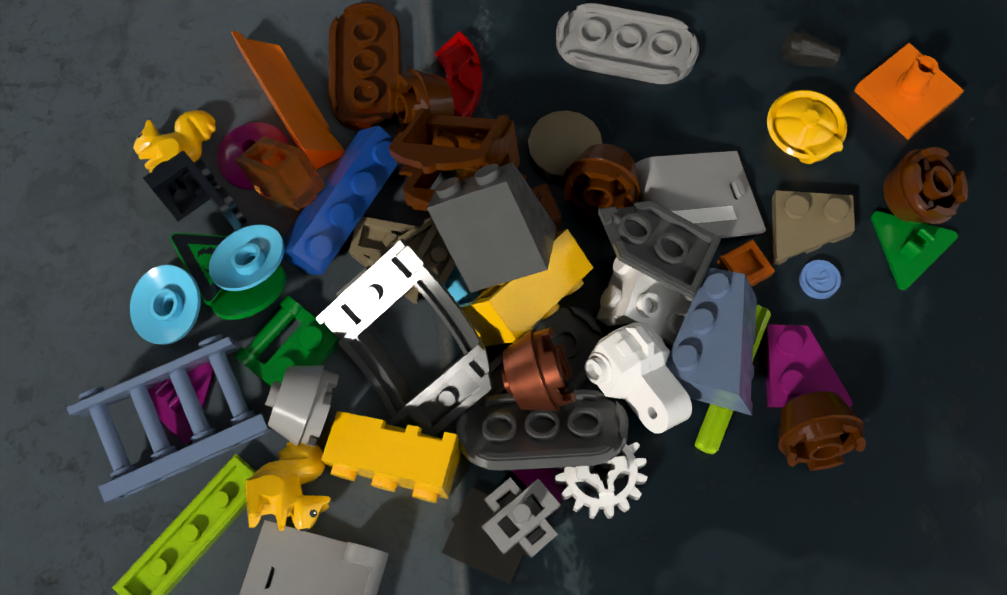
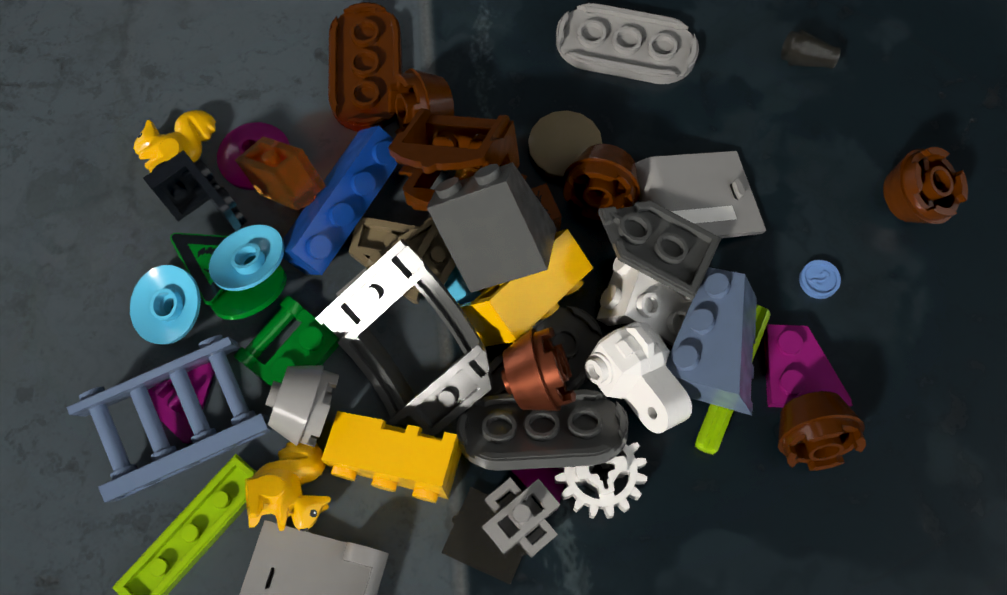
orange wedge [231,31,345,171] -> none
red tile [435,31,482,117] -> none
orange tile [718,239,775,287] -> none
yellow piece [767,90,847,164] -> none
dark tan wing [772,190,855,265] -> none
orange tile [854,43,964,140] -> none
green piece [871,211,958,290] -> none

